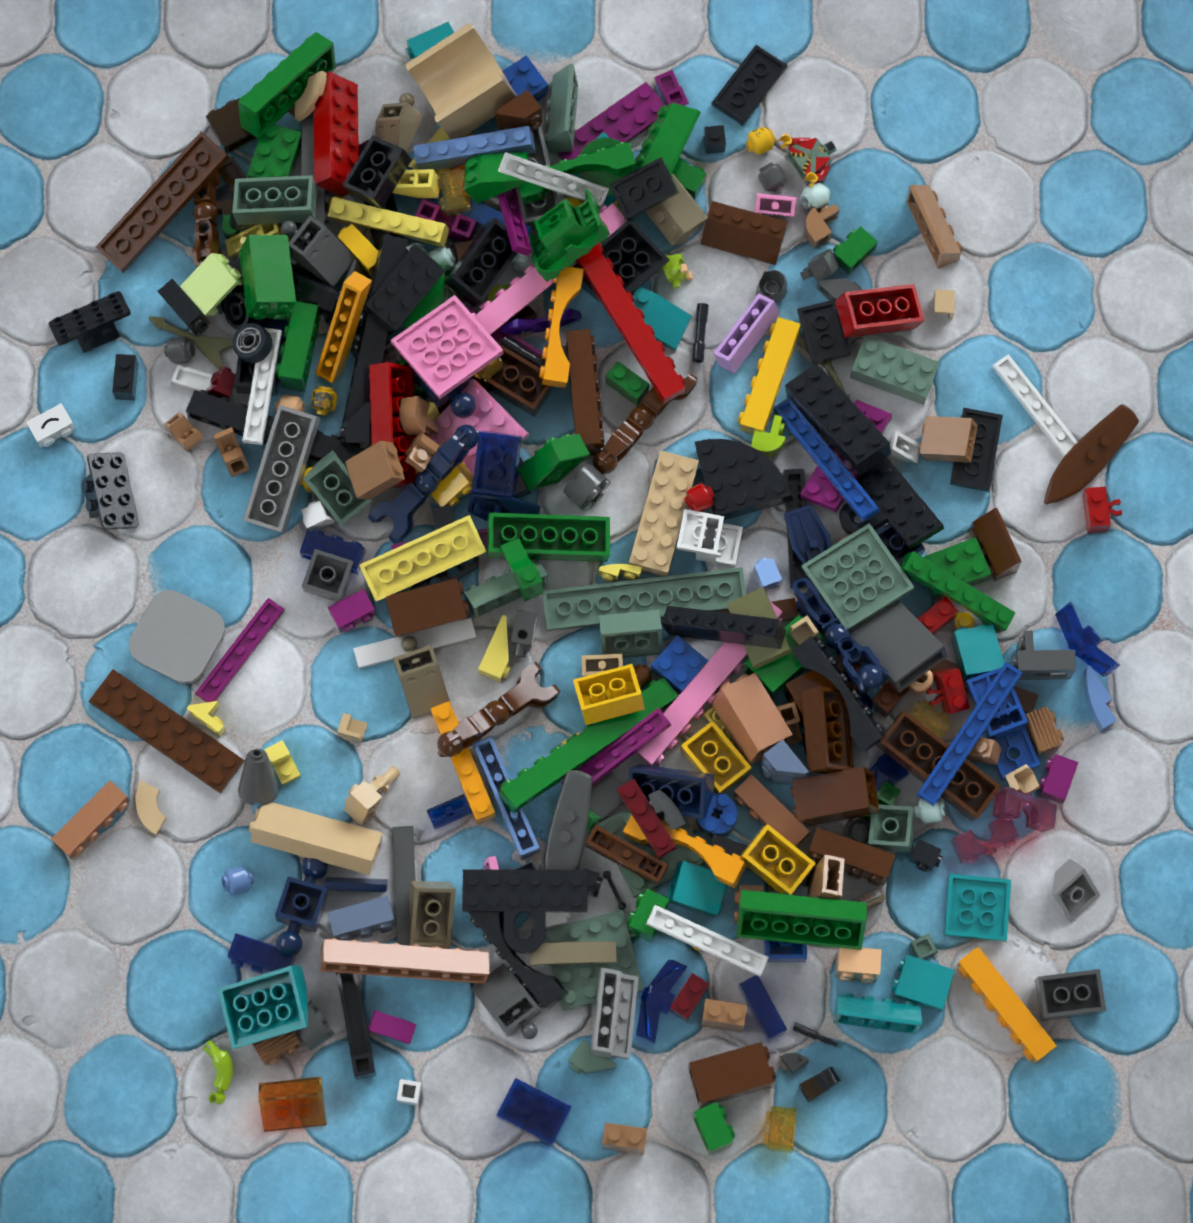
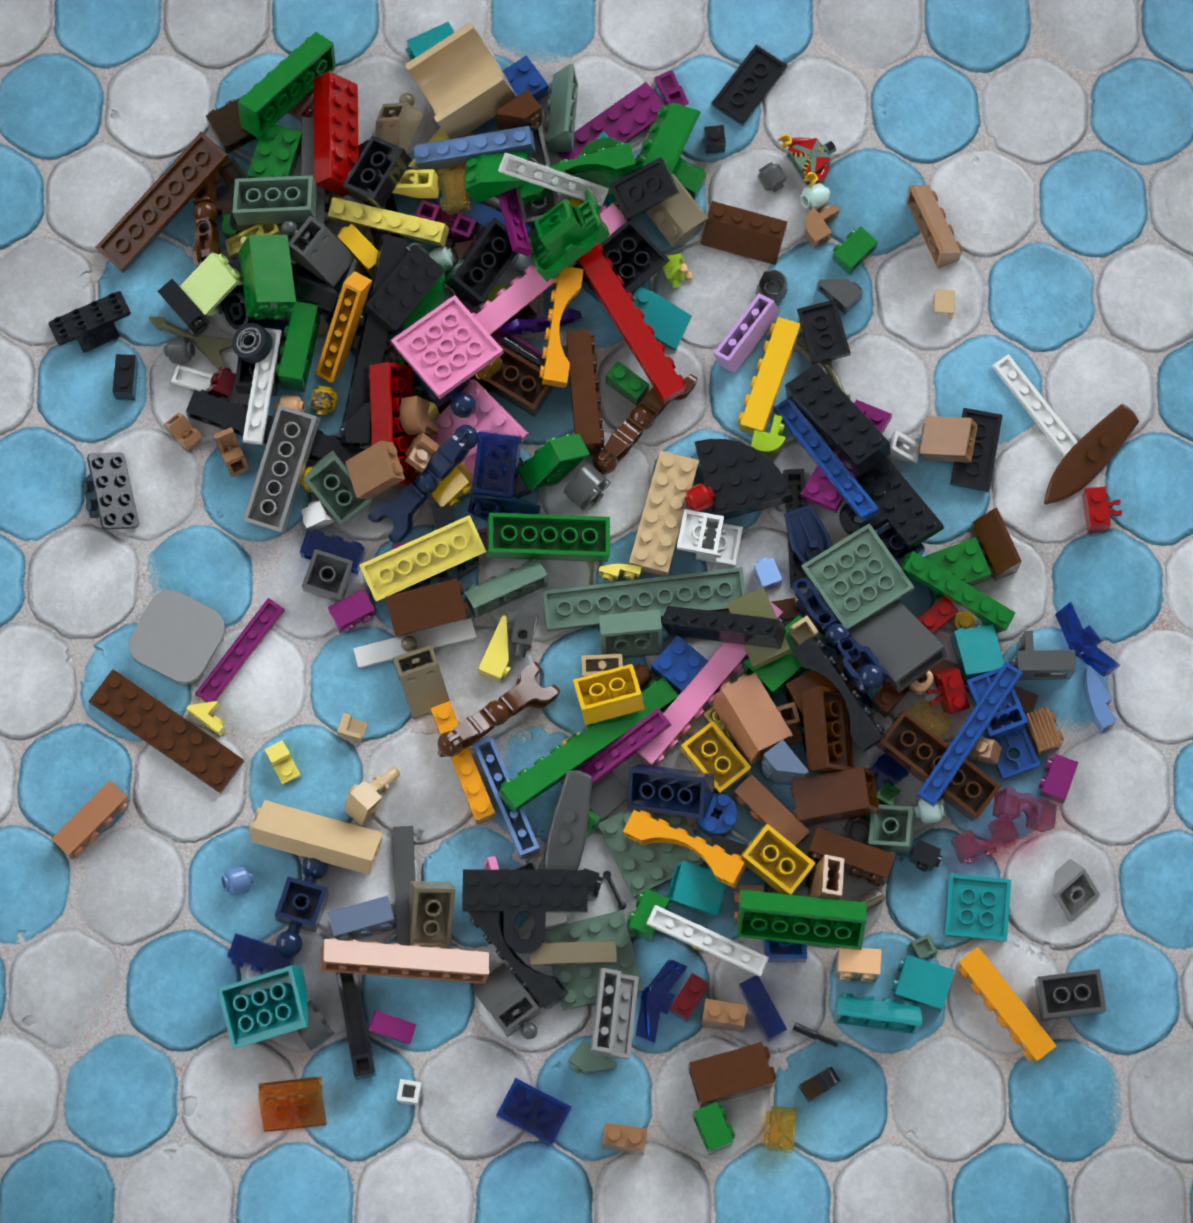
white brick [26,403,75,448] -> none
tan tile [135,780,167,836] -> none
lime arm [203,1040,234,1104] -> none
dark grey cone [238,749,279,805] -> none
medium nougat brick [253,1031,301,1066] -> none
tan tile [295,71,327,121] -> none
dark blue tile [324,877,388,892] -> none
clear blue brick [426,794,472,830] -> none
green arch [500,538,543,602] -> none
reddish brown brick [586,825,668,887] -> none
dark red plate [616,779,677,859] -> none
dark grey slope [648,790,686,830] -> none
black piece [692,303,709,363] -> none
yellow head [745,127,776,155] -> none
bright pink brick [755,193,797,217] -> none
dark grey tile [779,1053,809,1074] -> none
dark grey brick [800,249,840,281] -> none
red brick [835,284,925,338] -> none
sand green brick [850,335,940,405] -> none
tan panel [1005,764,1040,799] -> none

